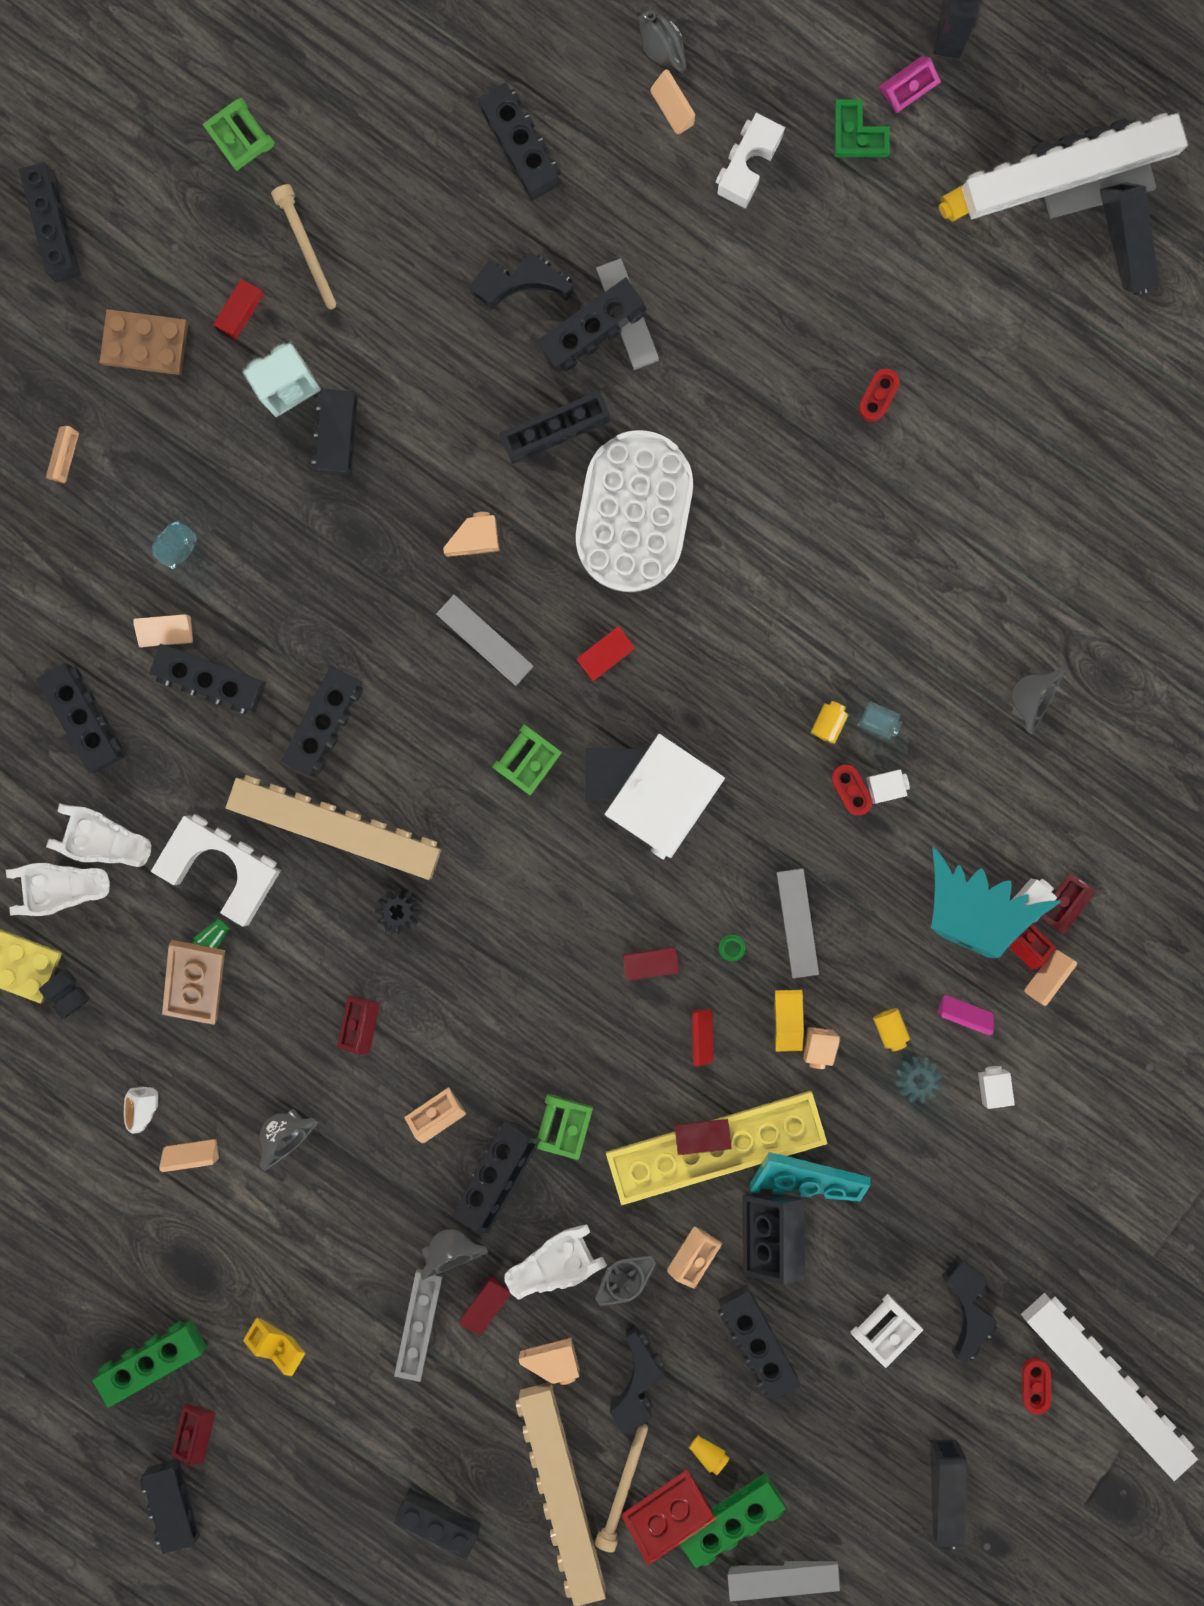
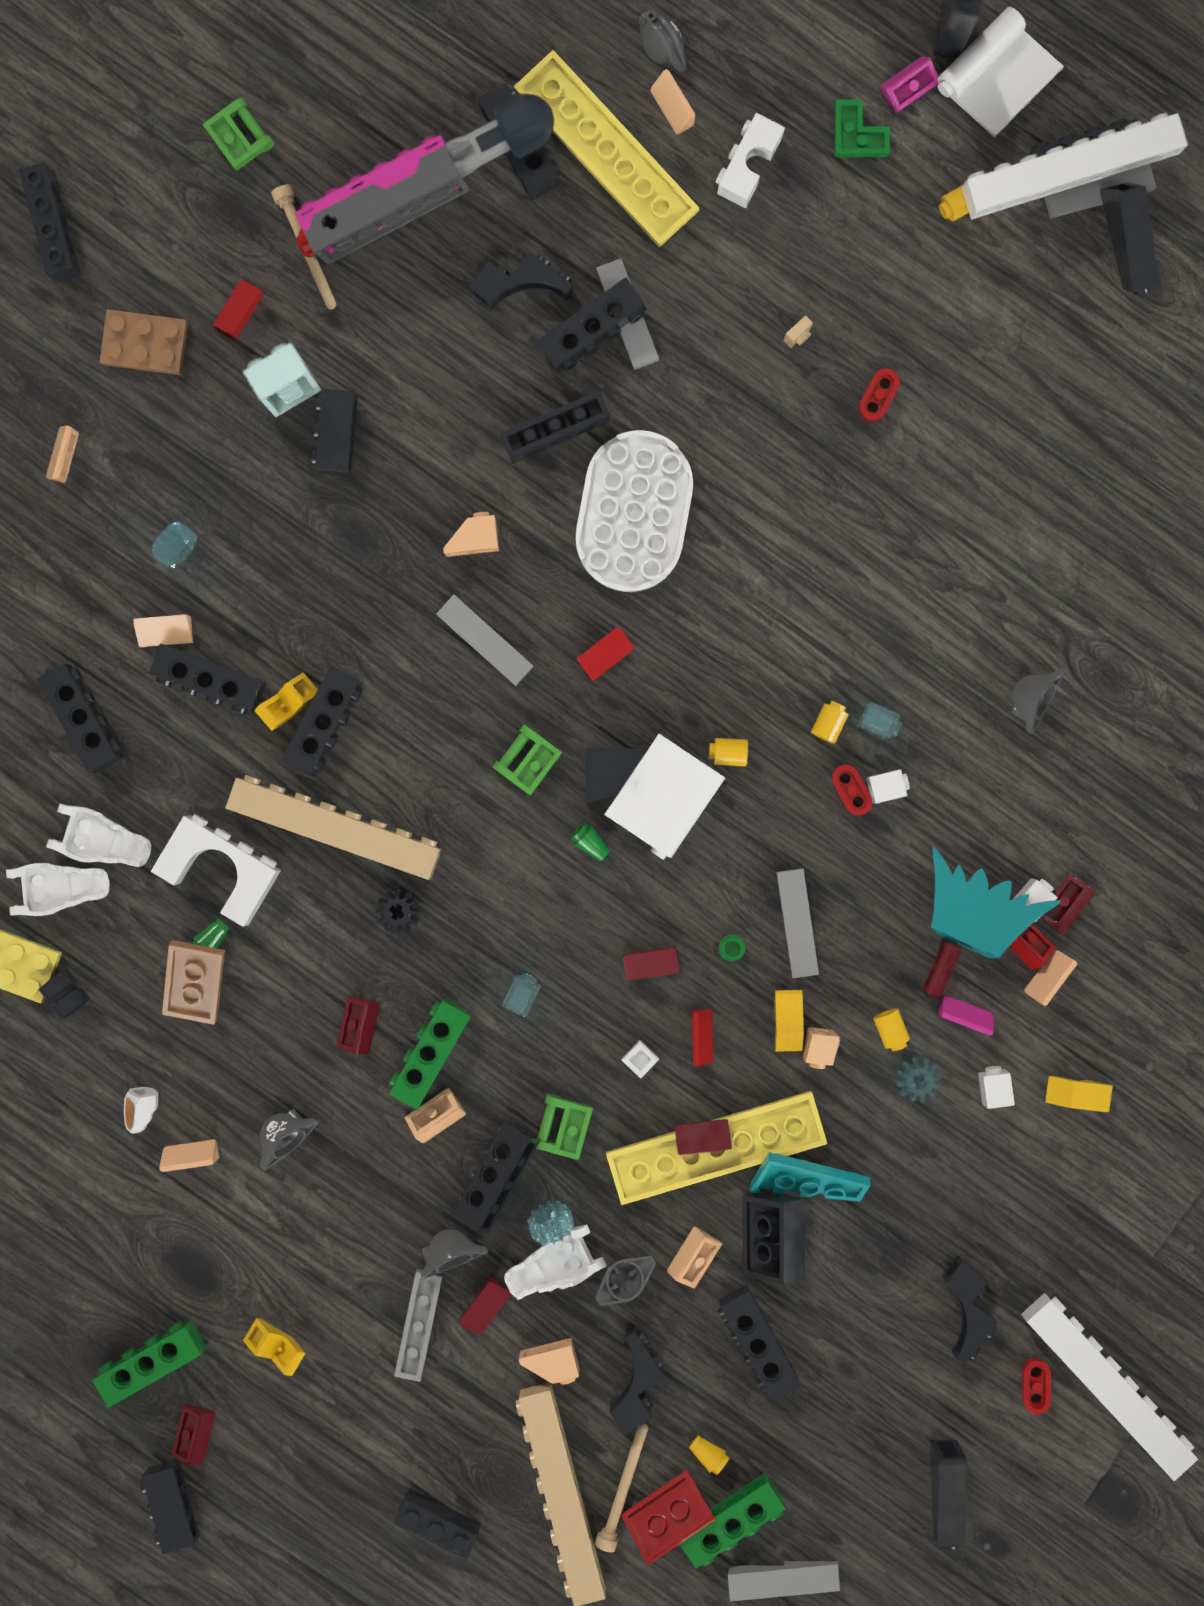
white plate [850,1294,923,1368] -> none
none -> yellow slope [254,673,318,731]
none -> piece [295,93,555,265]
none -> green brick [389,998,473,1110]
none -> clear light blue brick [502,973,541,1017]
none -> light yellow plate [514,50,699,248]
none -> clear light blue gear [527,1200,575,1246]
none -> green cone [570,823,610,862]
none -> white tile [621,1040,659,1079]
none -> yellow brick [709,738,748,766]
none -> tan plate [783,316,813,348]
none -> dark red slope [922,941,961,997]
none -> white door [938,7,1063,138]
none -> yellow slope [1045,1075,1113,1112]

